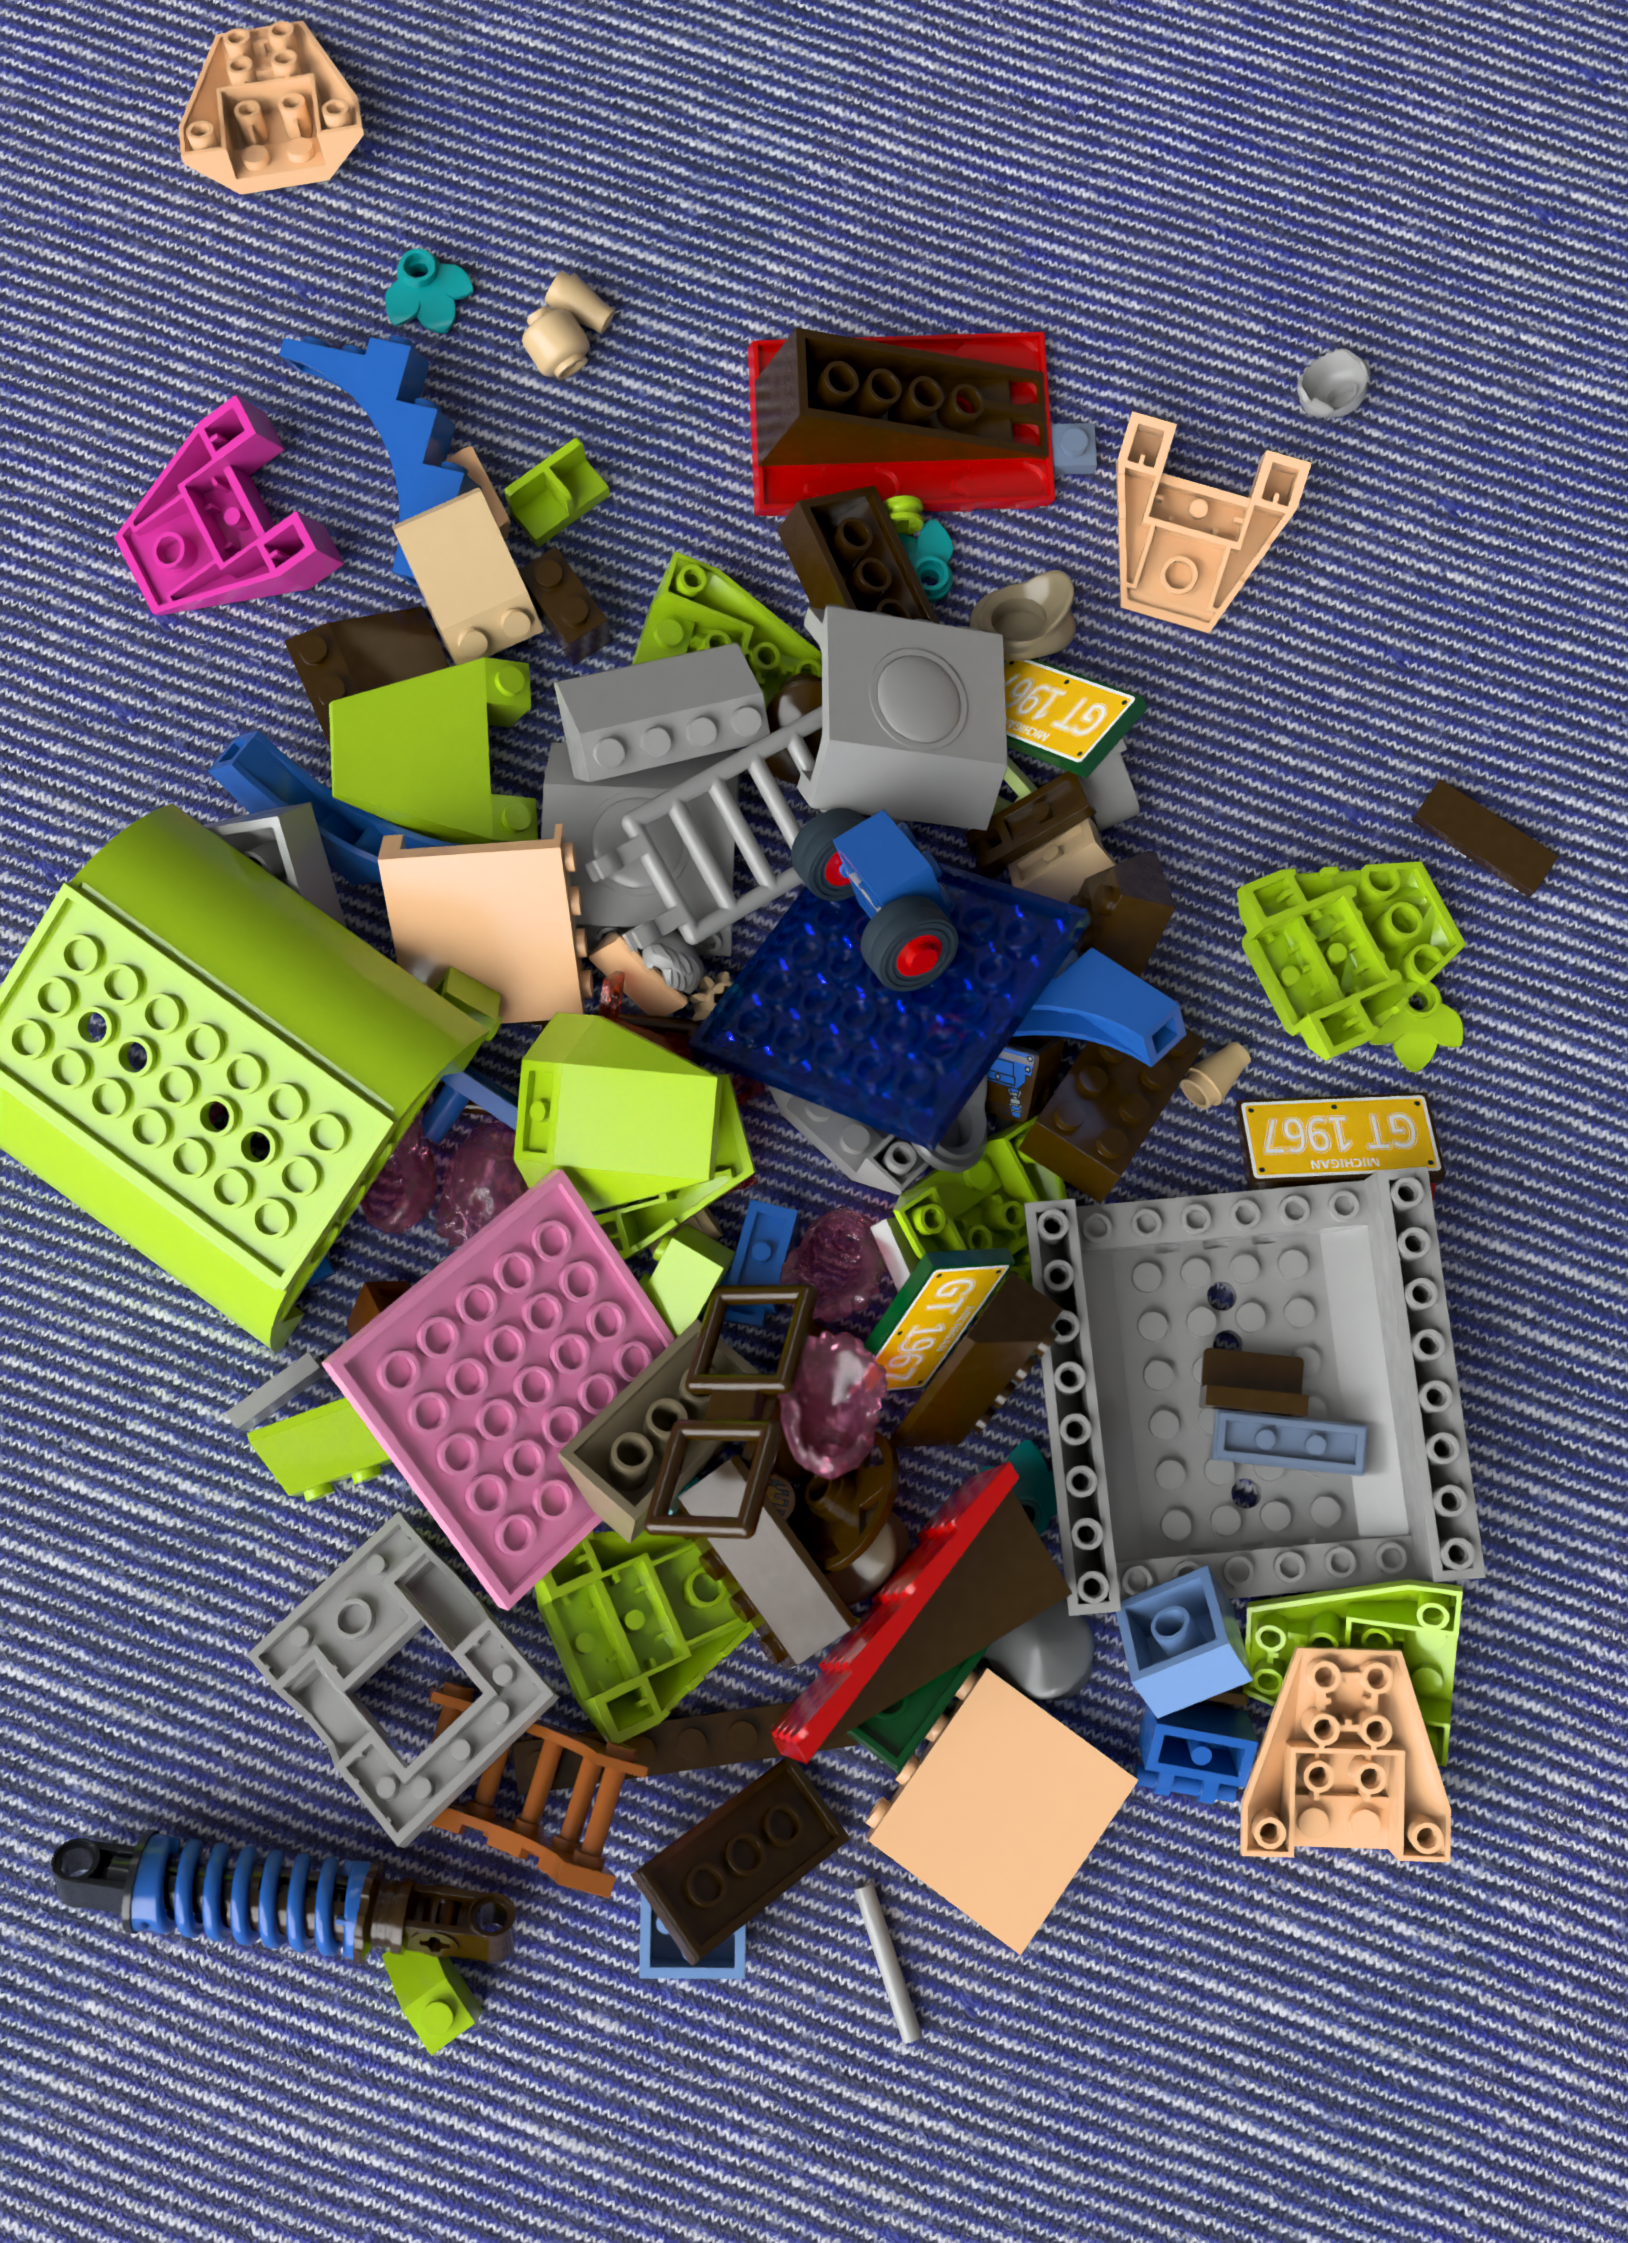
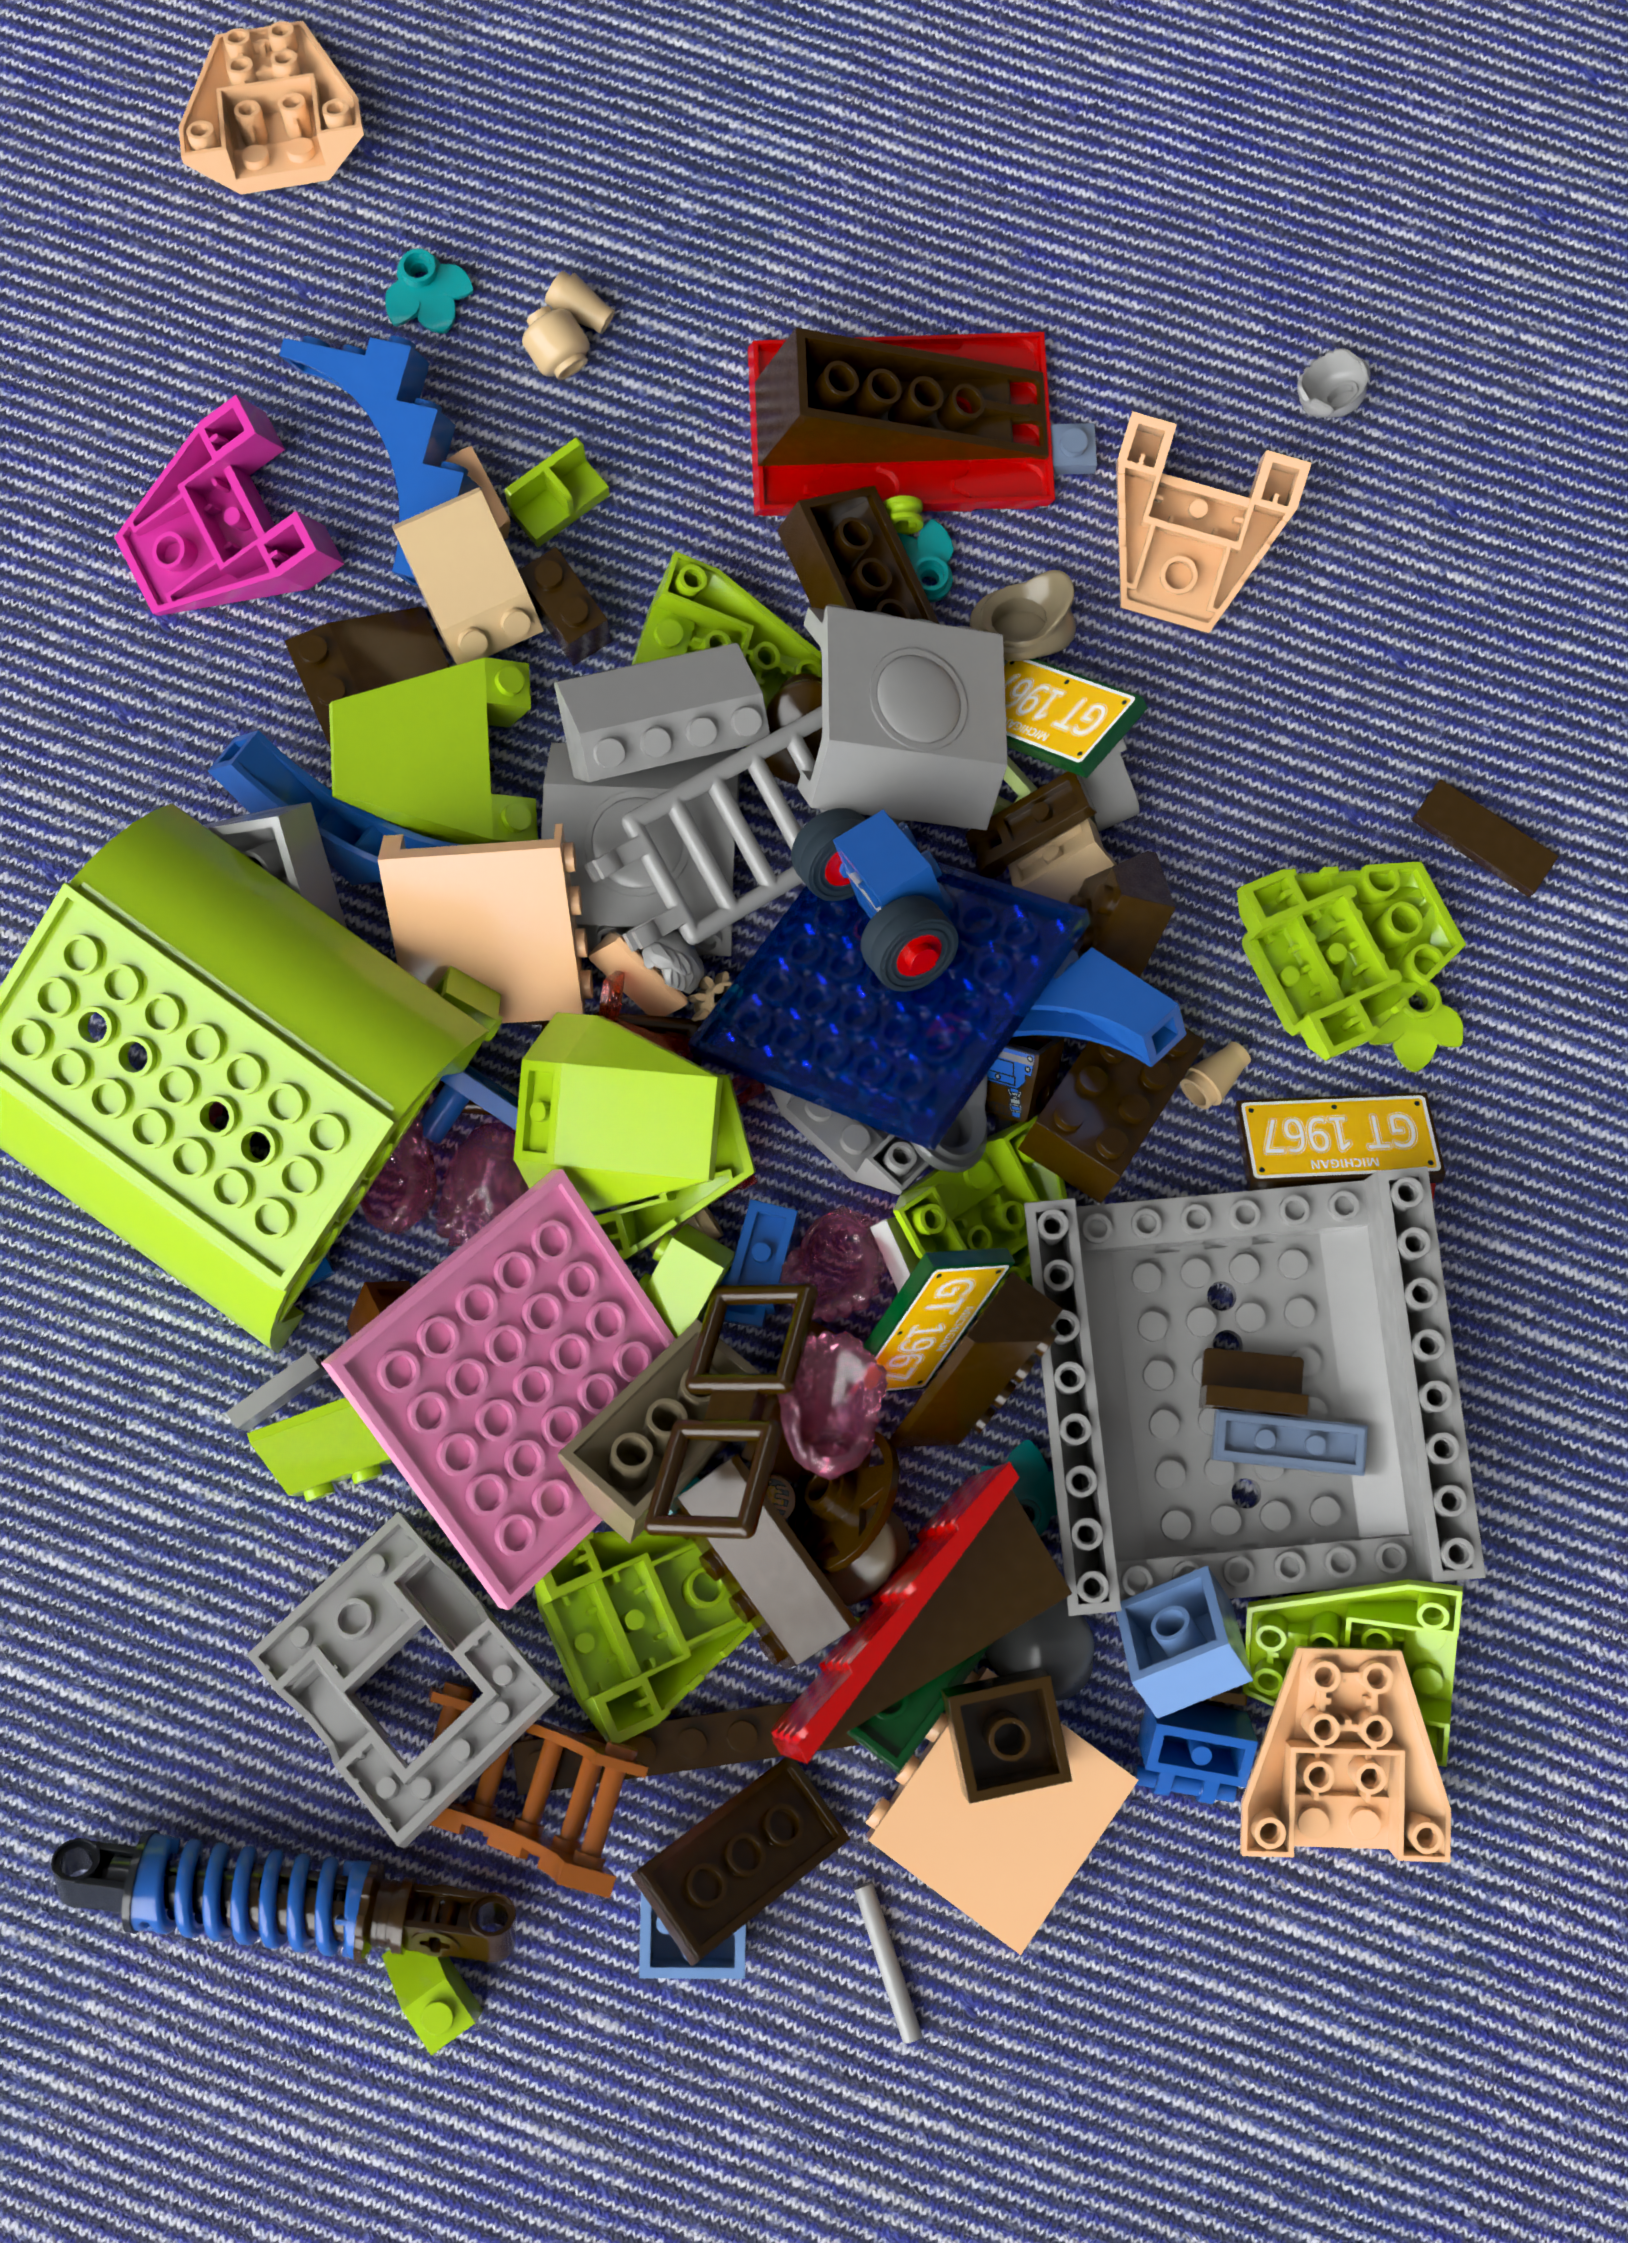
none -> dark brown brick [941,1667,1072,1804]

